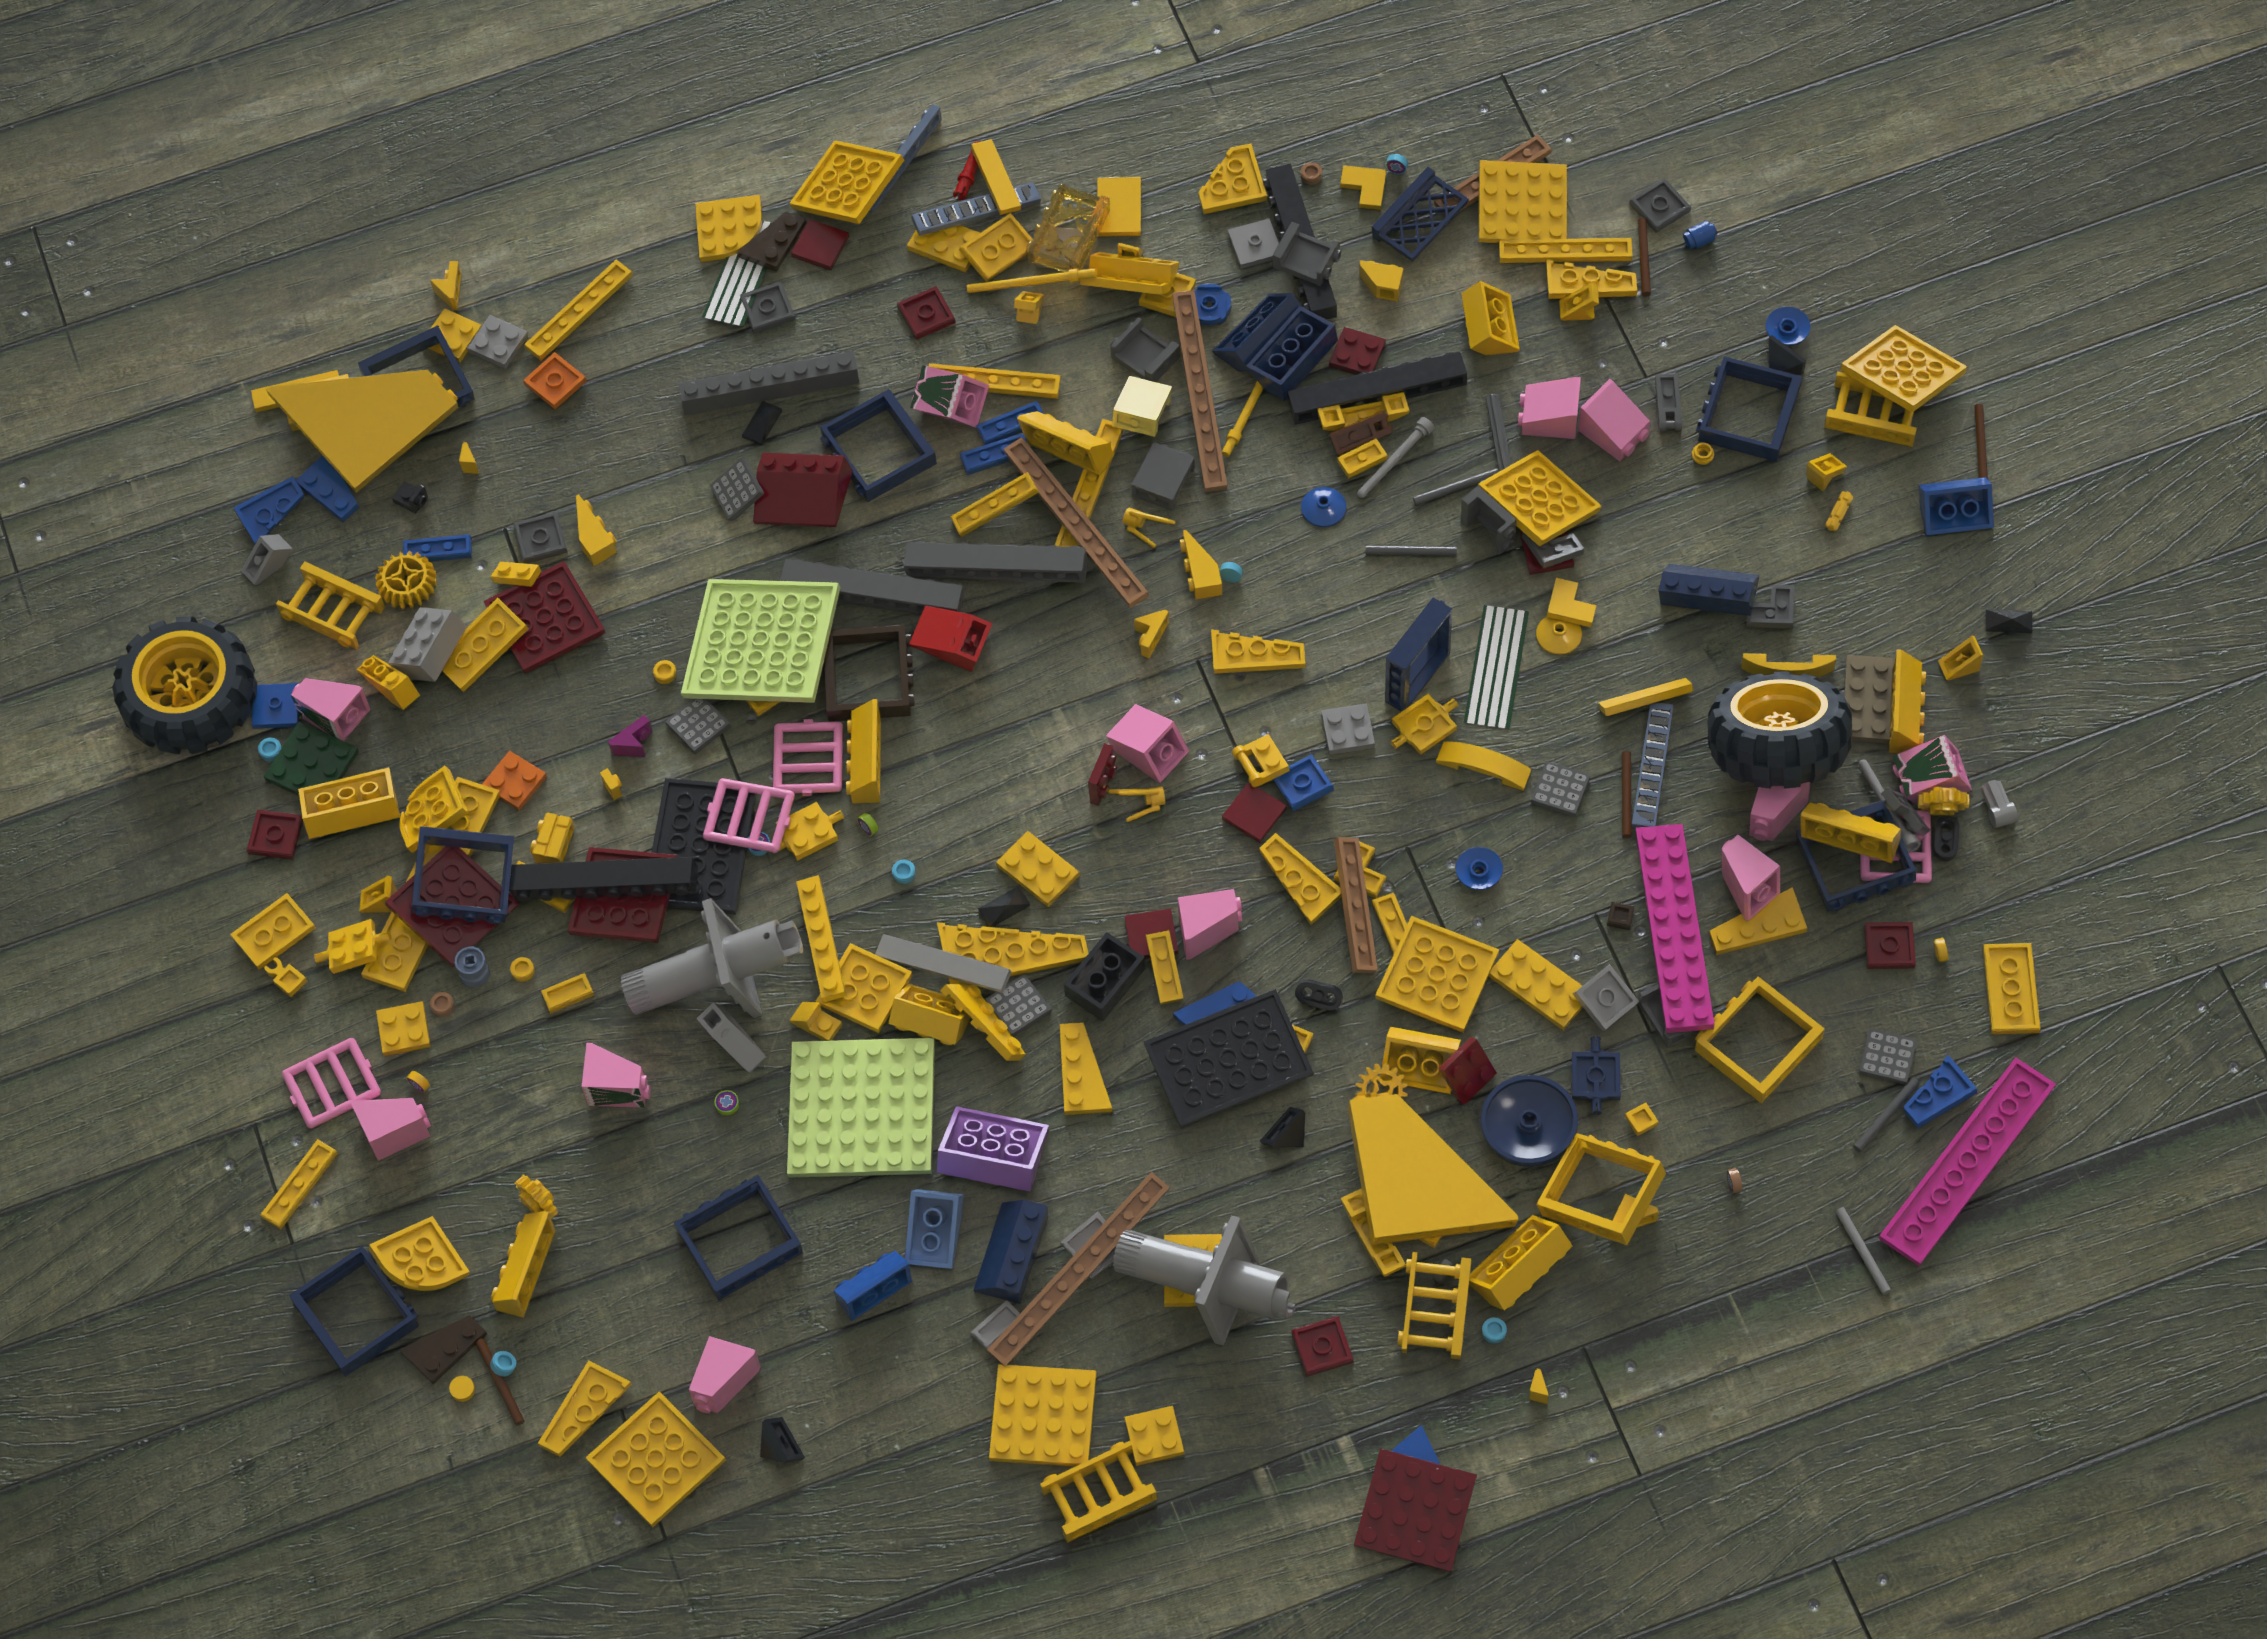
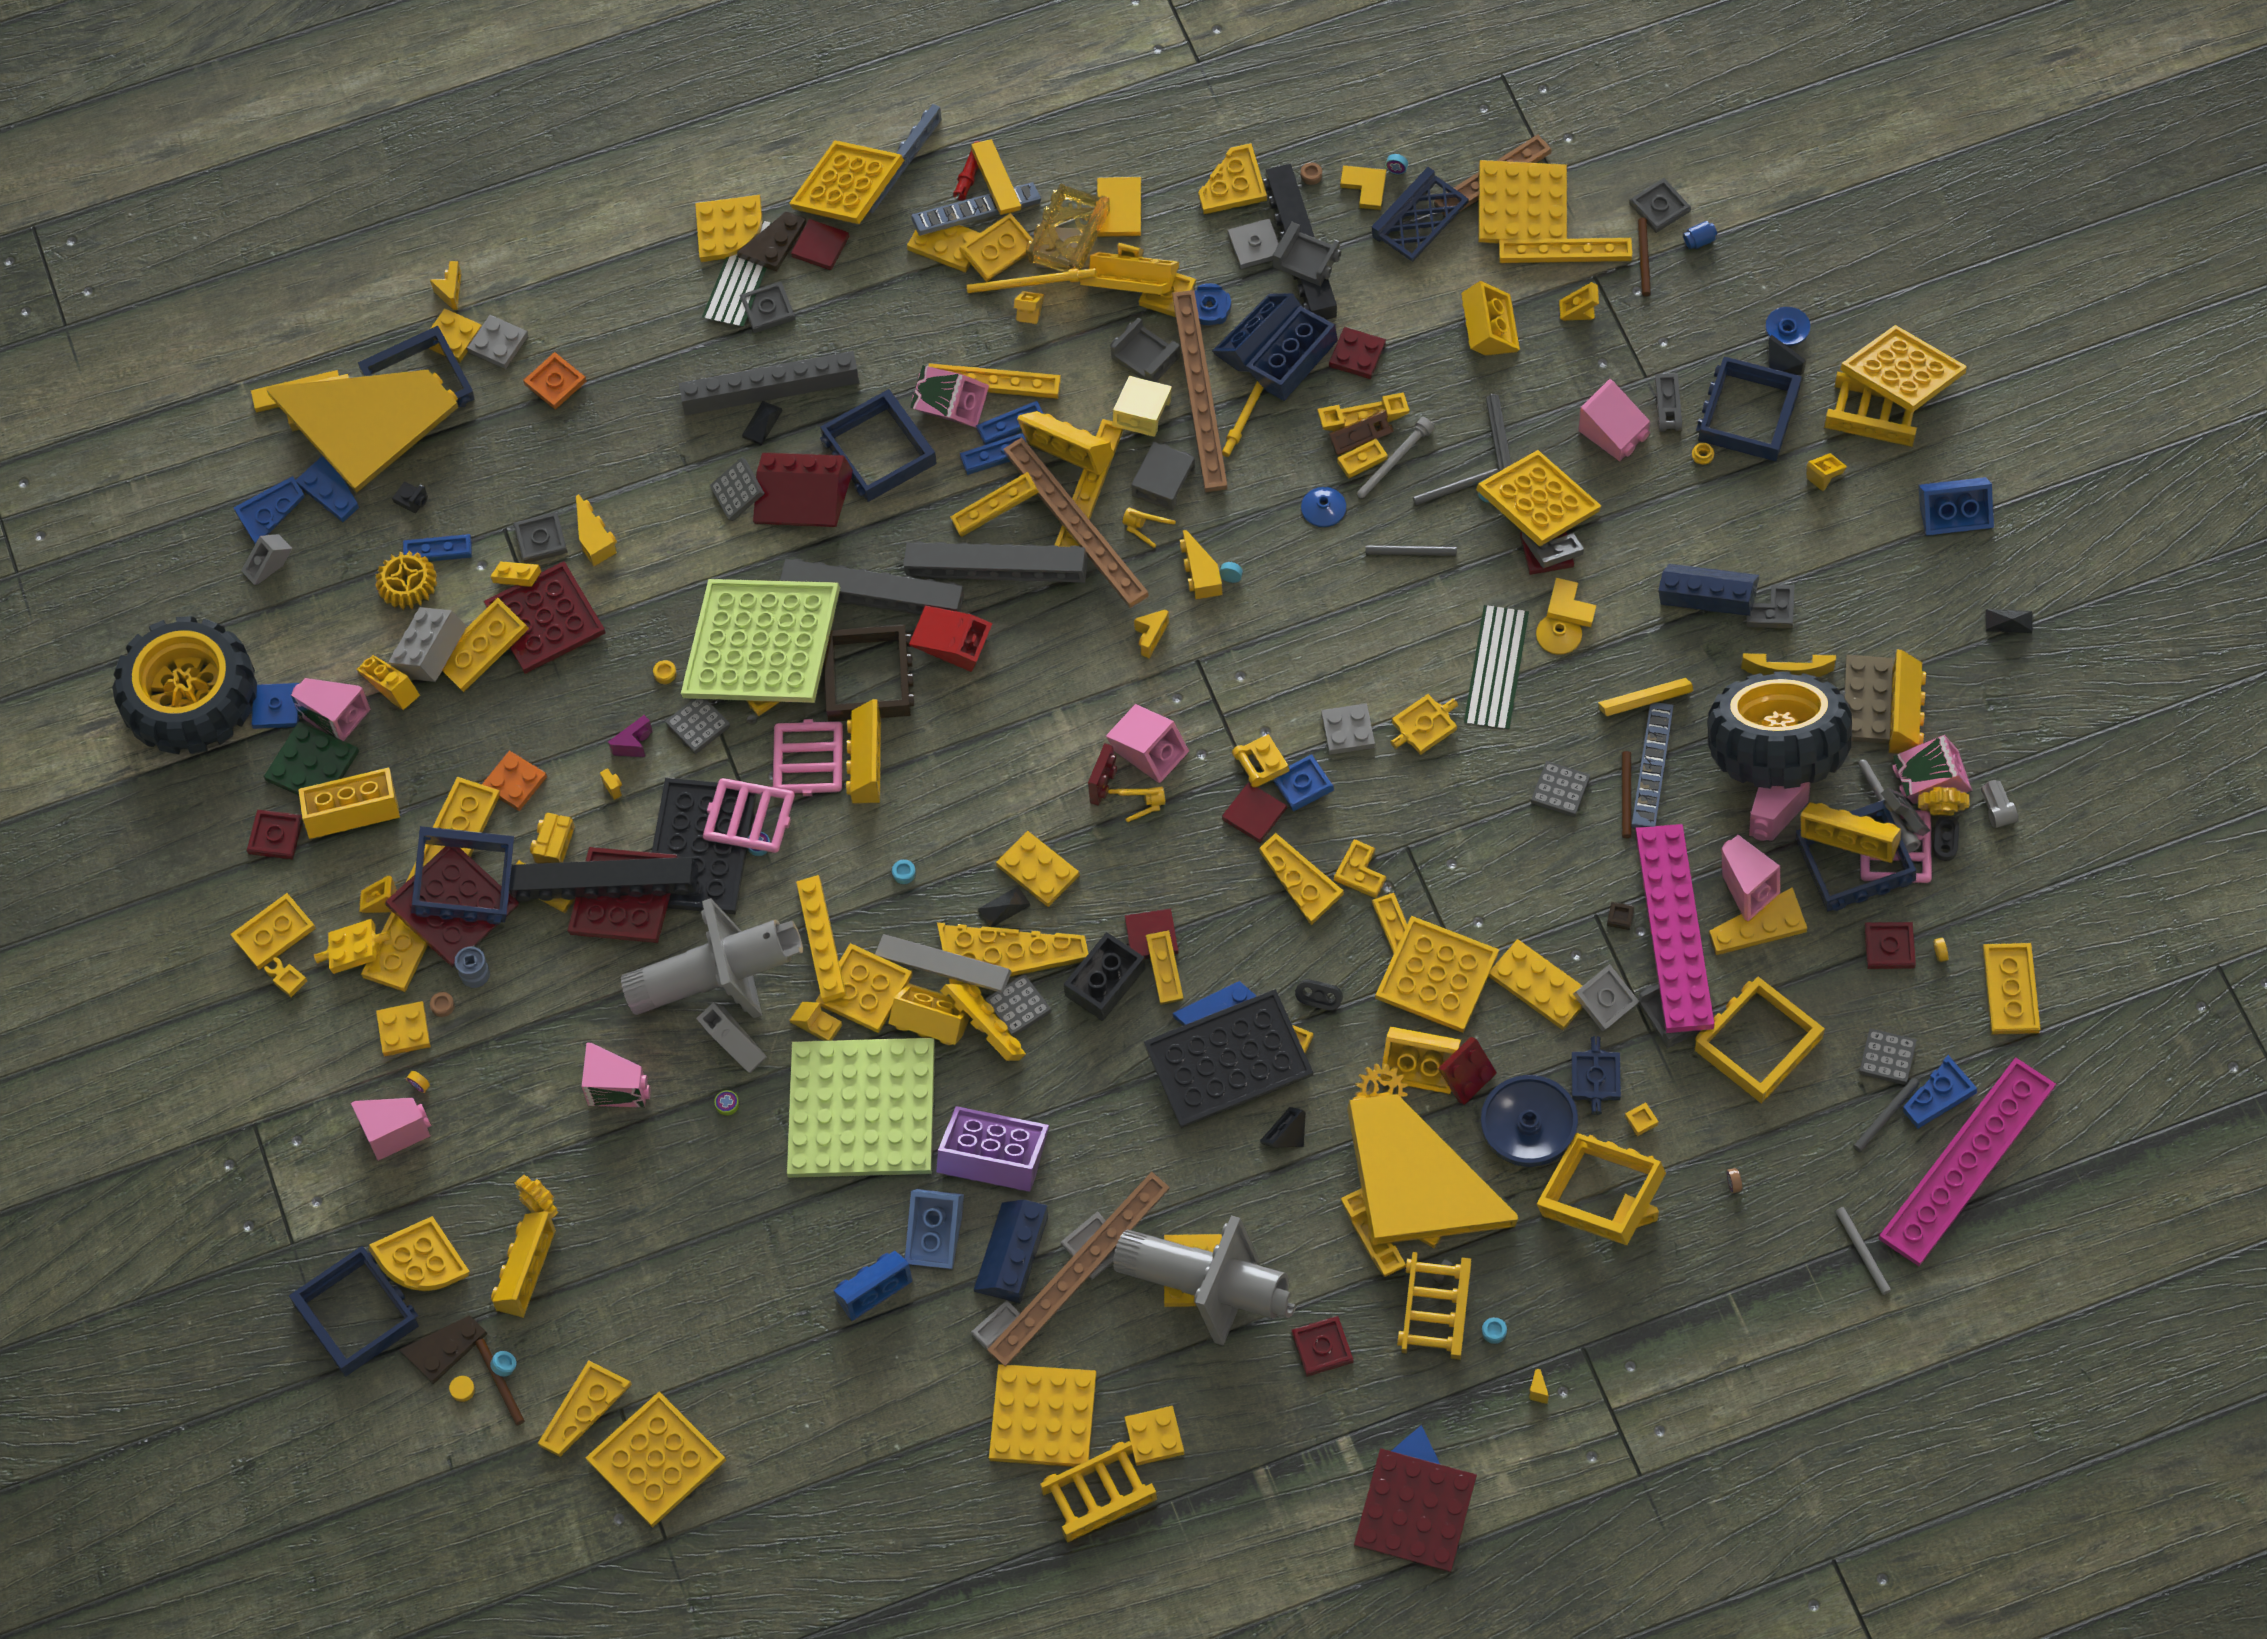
medium azure tile [258,738,282,762] -> none
yellow tile [260,1139,338,1230] -> none
yellow fence [276,561,385,650] -> none
bright pink bar [282,1038,381,1129] -> none
yellow plate [400,766,468,853] -> none
yellow slope [459,442,479,474] -> none
yellow tile [510,957,535,982] -> none
yellow plate [524,260,633,361] -> none
yellow tile [541,973,594,1014] -> none
dark blue window [674,1175,803,1301] -> none
bright pink slope [689,1336,761,1414] -> none
black slope [760,1417,805,1463] -> none
yellow plate [774,802,845,861] -> none
lime tile [857,813,878,837] -> none
dark red tile [897,286,956,340] -> none
yellow wing [1060,1023,1113,1115] -> none
bright pink slope [1178,889,1242,960] -> none
yellow wing [1211,629,1305,674] -> none
black brick [1288,351,1467,425] -> none
medium nougat plate [1334,837,1378,974] -> none
yellow slope [1359,260,1403,302] -> none
dark blue window [1385,597,1452,712] -> none
yellow slope [1436,741,1531,791] -> none
blue dish [1456,847,1503,890] -> none
dark grey panel [1461,486,1516,555] -> none
yellow slope [1469,1215,1573,1311] -> none
bright pink slope [1518,377,1581,439] -> none
yellow wing [1546,259,1637,299] -> none
yellow axle [1825,491,1853,531] -> none
yellow slope [1938,636,1983,680] -> none
reddish brown bar [1974,404,1988,479] -> none

